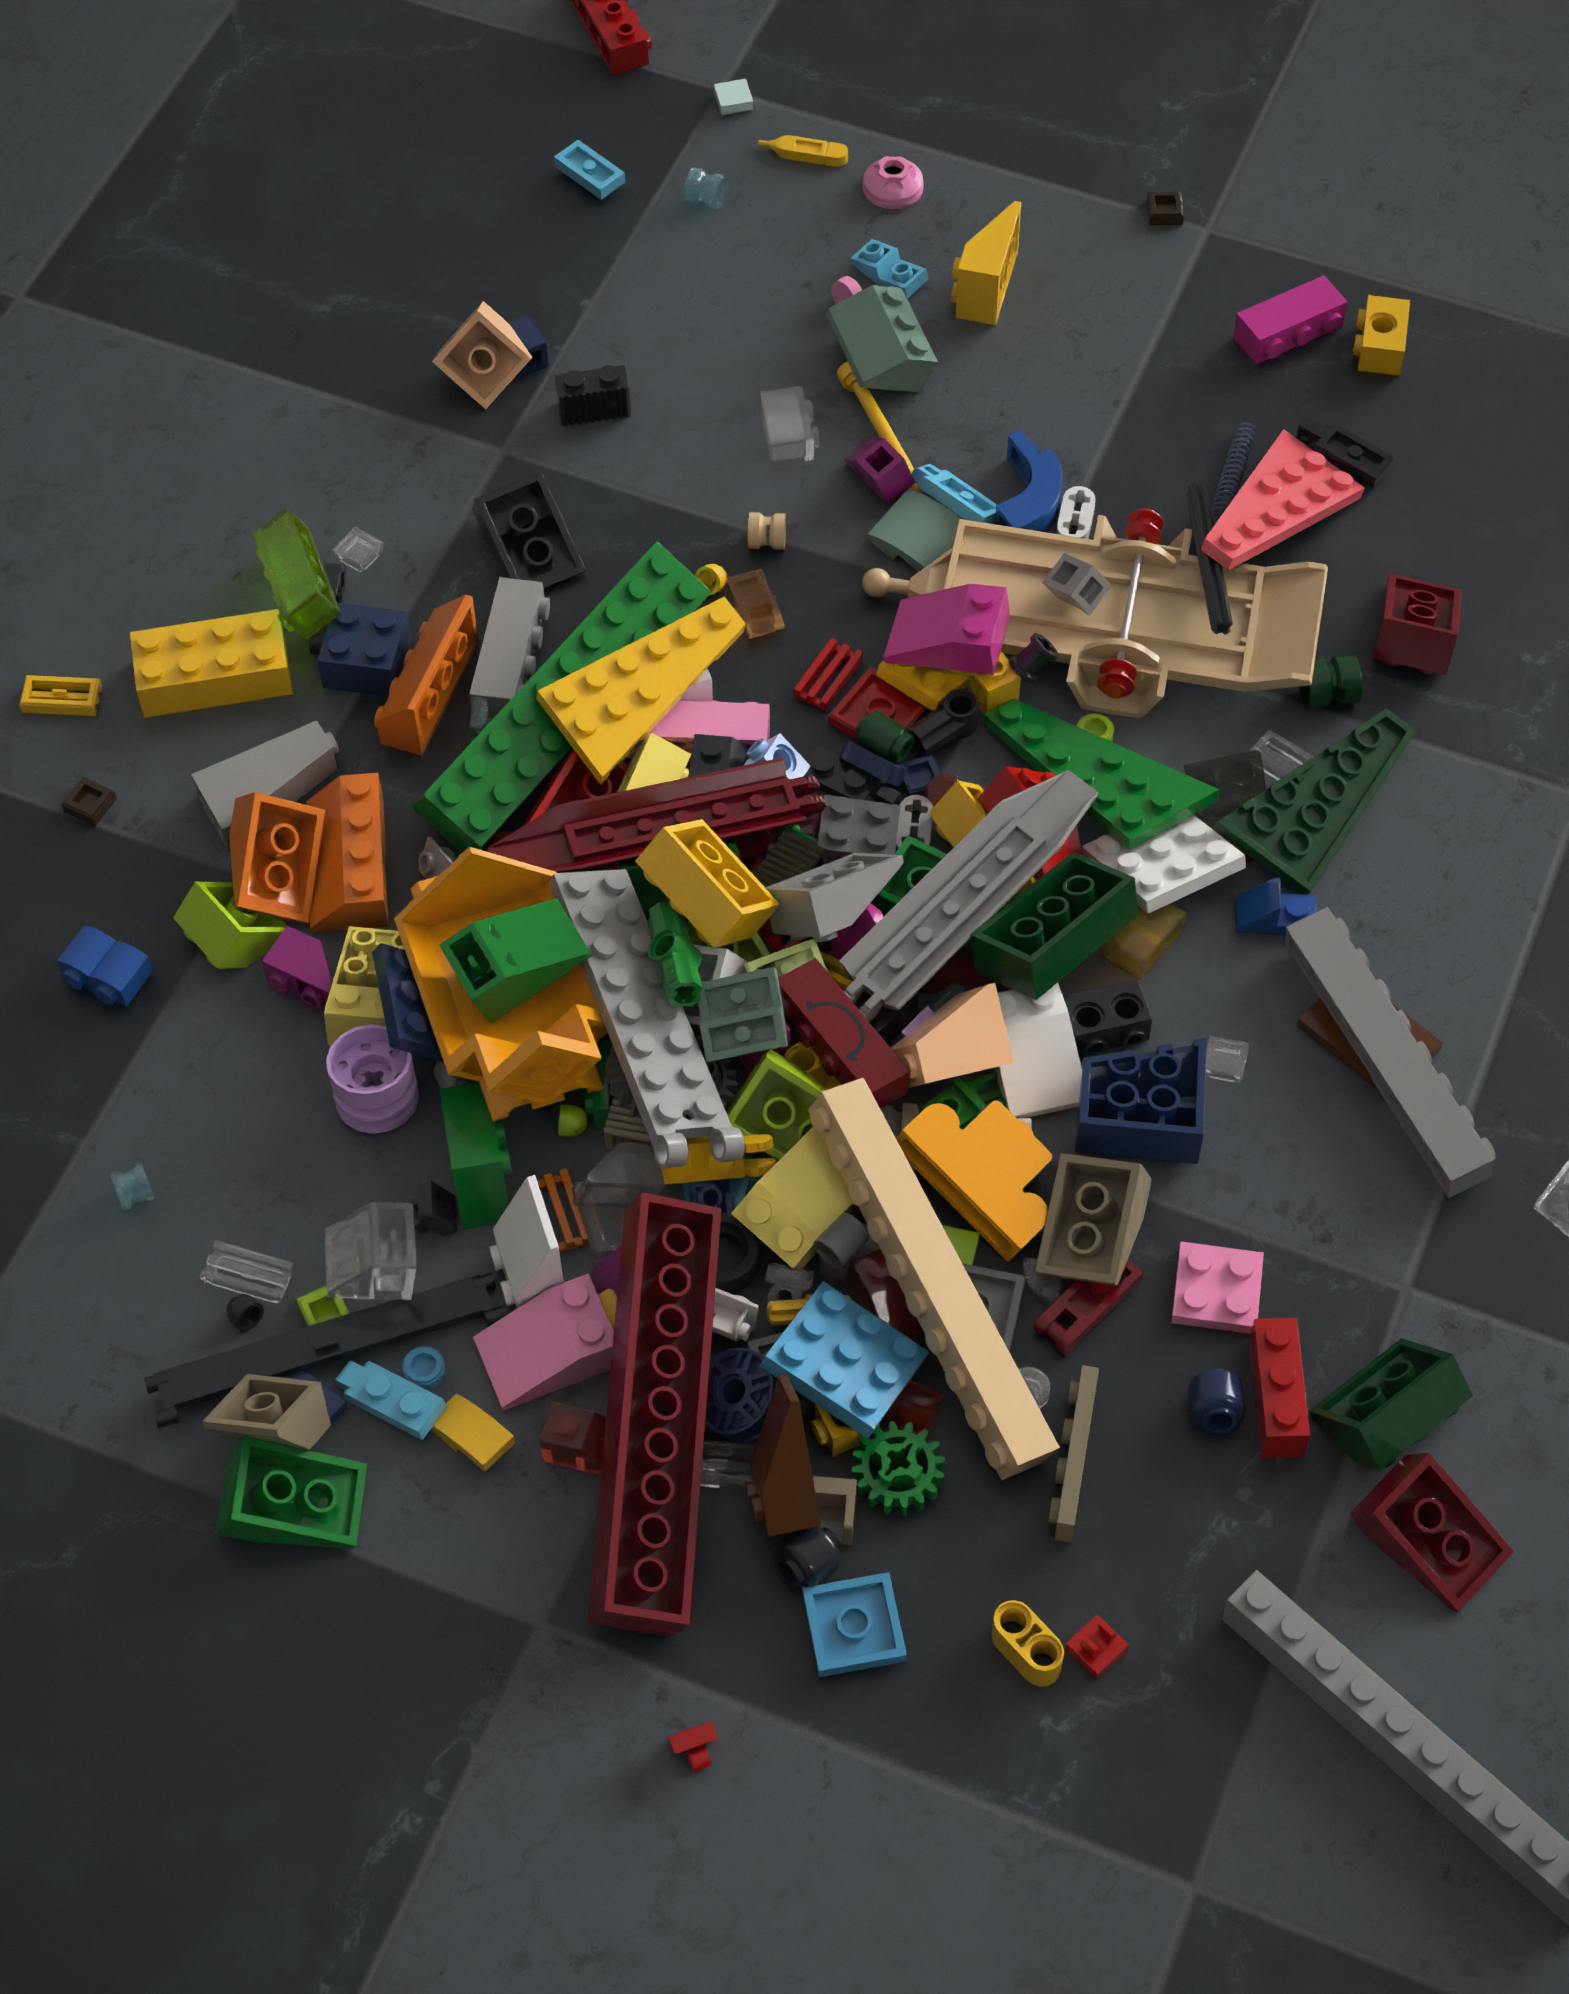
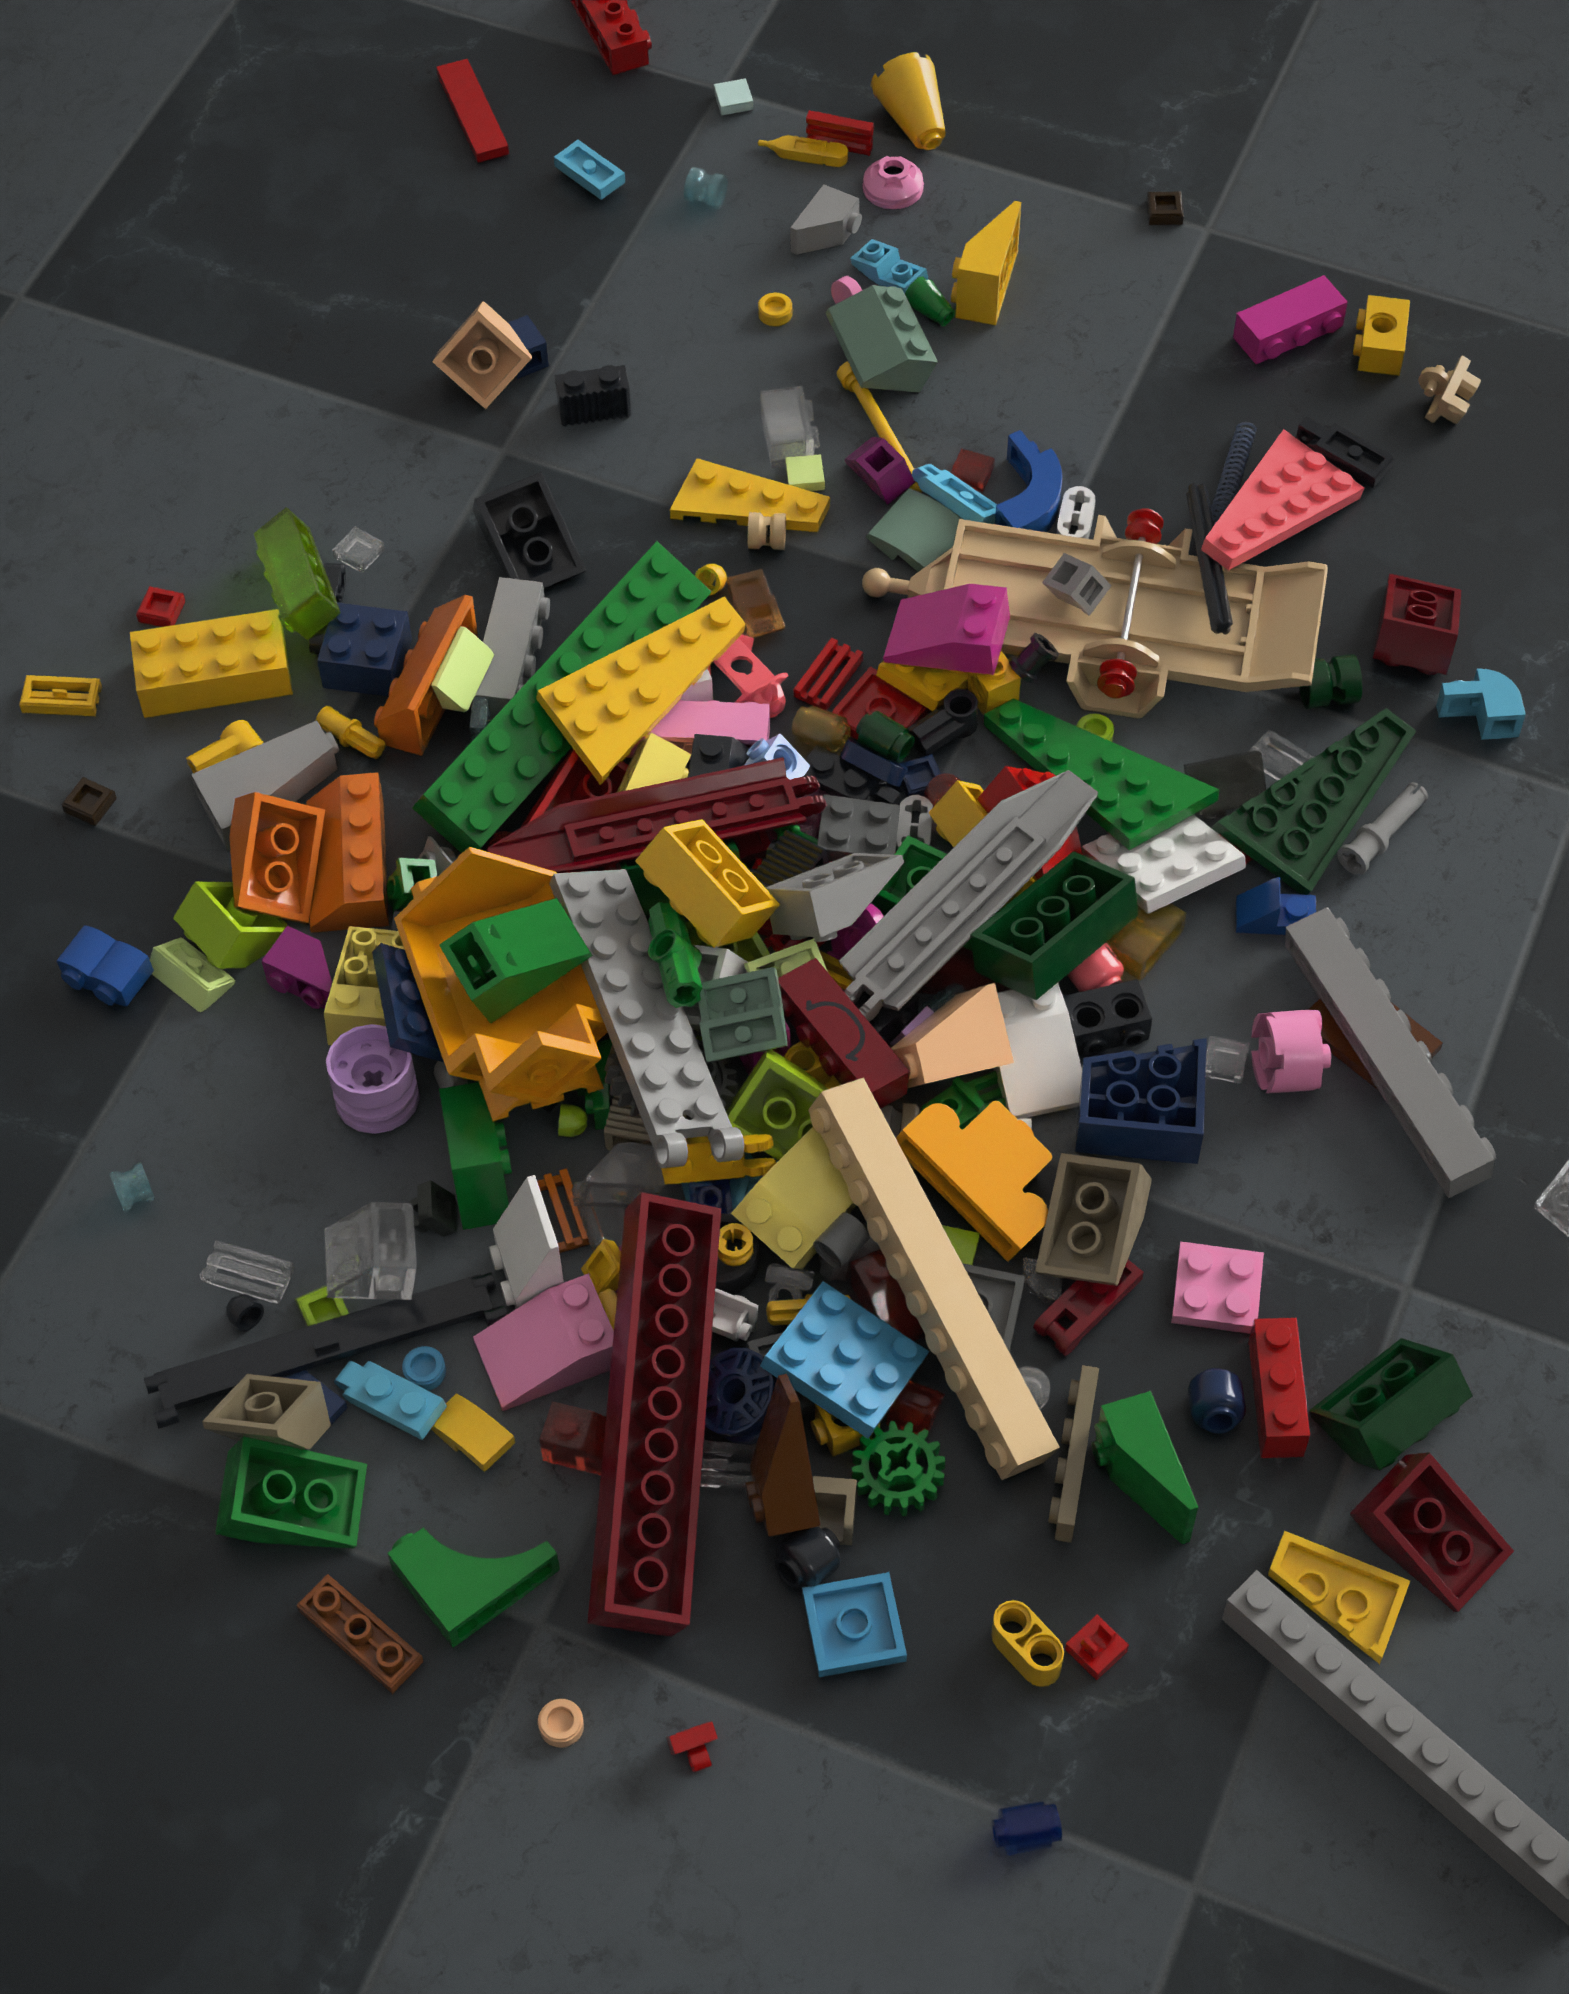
none -> red tile [136,586,186,627]
none -> yellowish green slope [150,937,236,1012]
none -> yellow piece [186,720,264,773]
none -> dark orange tile [296,1574,424,1694]
none -> yellow axle [316,706,386,759]
none -> green brick [386,858,437,914]
none -> green arch [387,1527,560,1648]
none -> yellowish green slope [431,626,494,712]
none -> red tile [436,59,509,163]
none -> light nougat tile [538,1699,584,1748]
none -> yellow tile [581,1239,621,1294]
none -> yellow wing [670,458,830,532]
none -> coral piece [707,634,789,718]
none -> yellow bush [718,1223,753,1266]
none -> yellow tile [758,292,792,326]
none -> yellowish green tile [785,454,825,491]
none -> light grey slope [790,184,862,255]
none -> clear yellow brick [792,706,851,753]
none -> red tile [806,110,874,156]
none -> yellow cone [870,52,946,150]
none -> green cone [905,277,956,327]
none -> clear red tile [950,448,995,492]
none -> clear blue brick [992,1801,1062,1856]
none -> coral head [1067,943,1124,992]
none -> green slope [1091,1391,1198,1544]
none -> bright pink brick [1251,1010,1331,1093]
none -> yellow wing [1268,1531,1410,1665]
none -> light grey pin [1337,782,1428,875]
none -> tan hips [1419,355,1481,424]
none -> medium azure brick [1436,669,1526,740]

